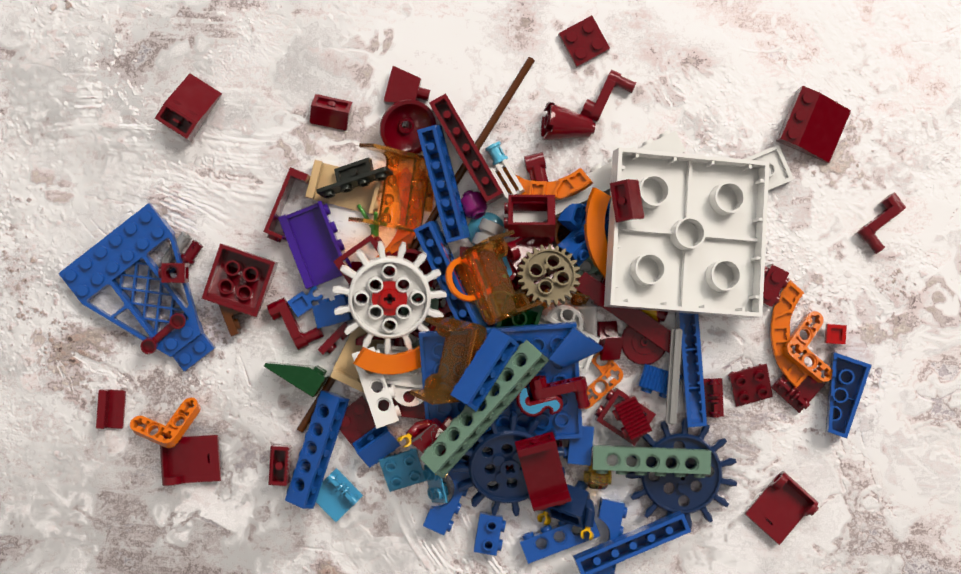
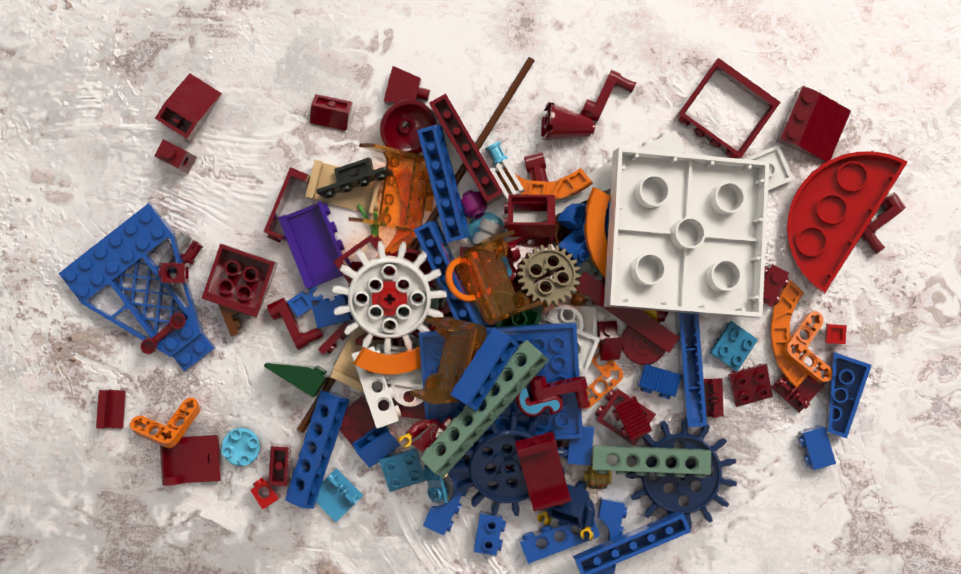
blue slope [549,326,603,368] -> none
dark red plate [558,15,610,68] -> none
dark red panel [610,179,644,222] -> none
light grey axle [665,328,683,424] -> none
dark red door [745,471,819,545] -> none
none -> dark red torso [154,139,197,174]
none -> medium azure dish [222,428,260,466]
none -> red brick [250,478,281,510]
none -> dark red window [676,58,781,159]
none -> dark azure hinge [710,321,758,371]
none -> red plate [787,151,908,295]
none -> blue brick [798,425,836,470]

